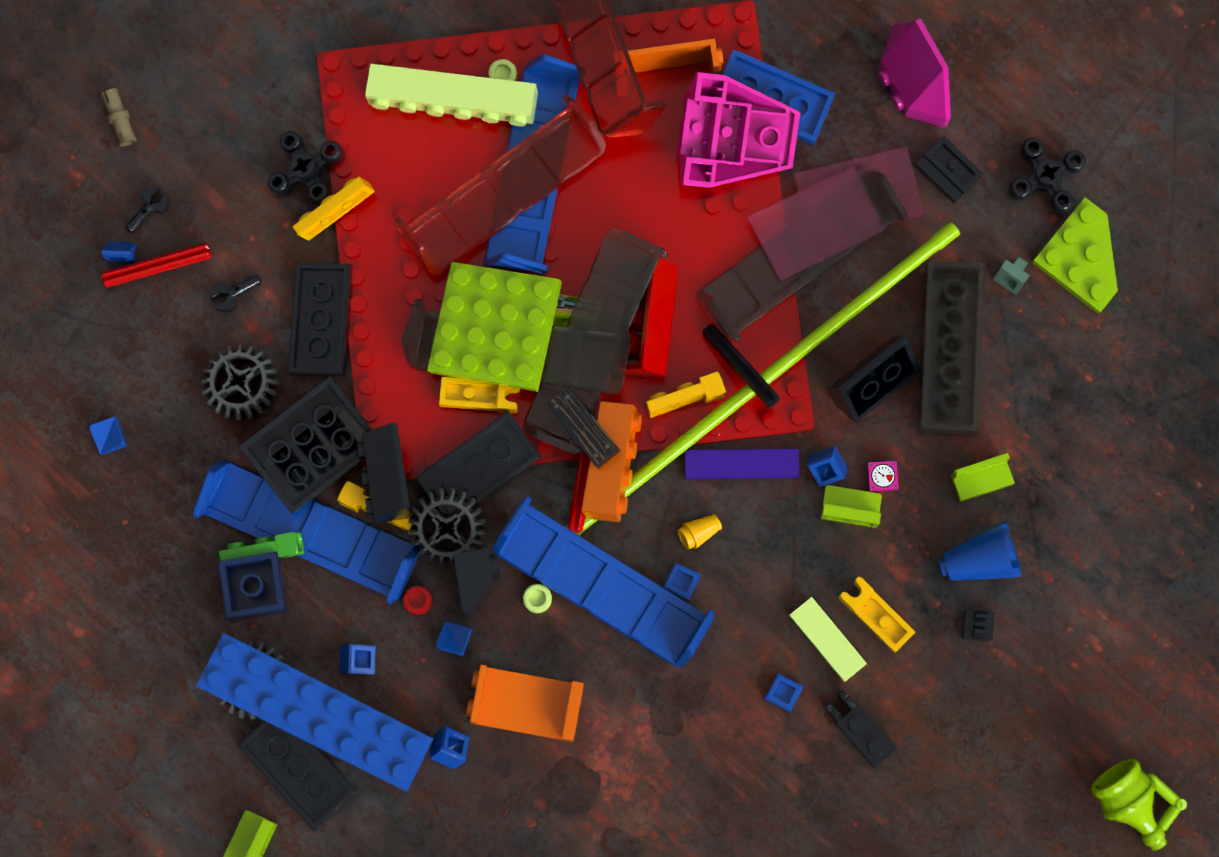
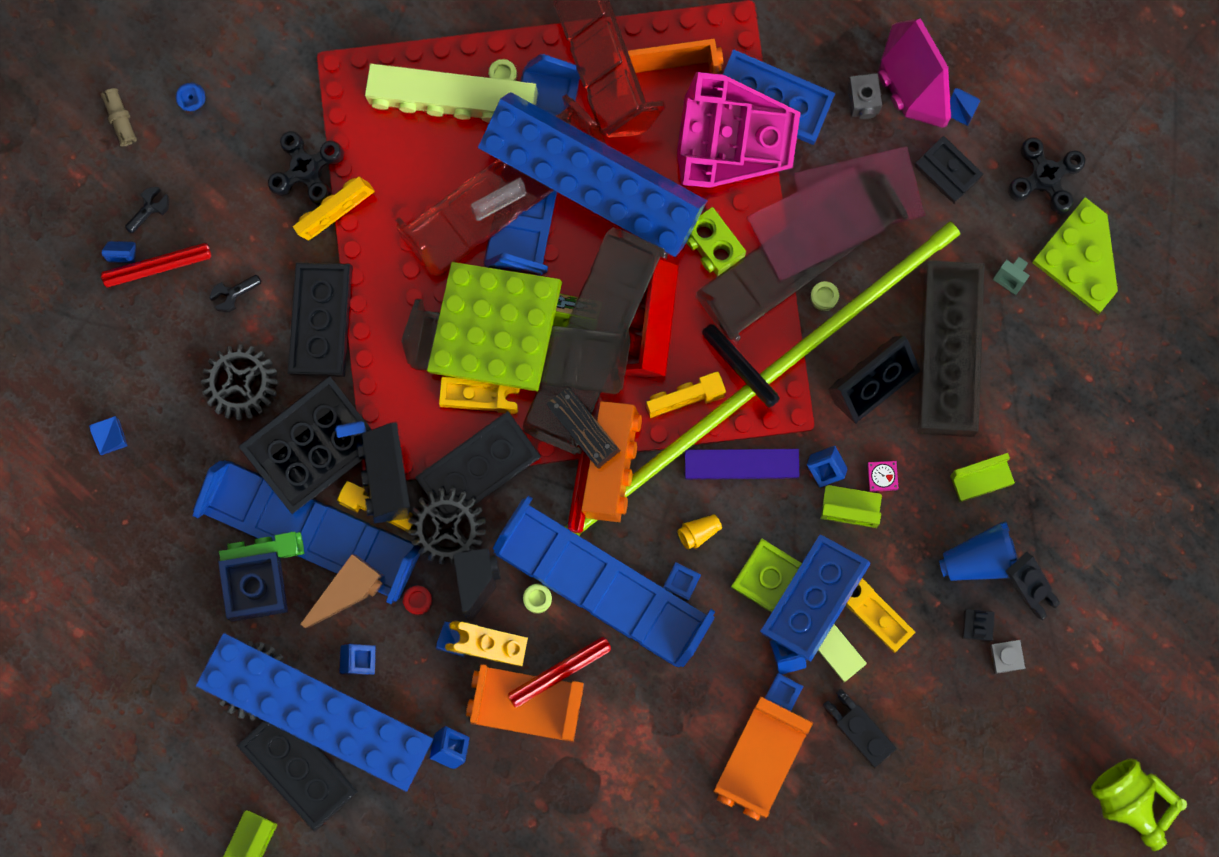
none -> blue tile [176,83,206,111]
none -> medium nougat slope [301,554,383,628]
none -> blue tile [335,421,366,438]
none -> yellow plate [445,621,528,666]
none -> clear tile [470,178,526,221]
none -> blue brick [478,92,708,257]
none -> red axle [508,637,611,707]
none -> lime brick [686,207,746,277]
none -> orange panel [713,697,813,821]
none -> lime tile [731,538,802,613]
none -> blue plate [760,534,870,662]
none -> blue slope [770,640,806,675]
none -> yellowish green tile [810,281,839,311]
none -> flat silver brick [848,73,882,119]
none -> blue slope [950,88,981,126]
none -> light grey plate [990,640,1025,674]
none -> black hinge [1006,552,1060,620]

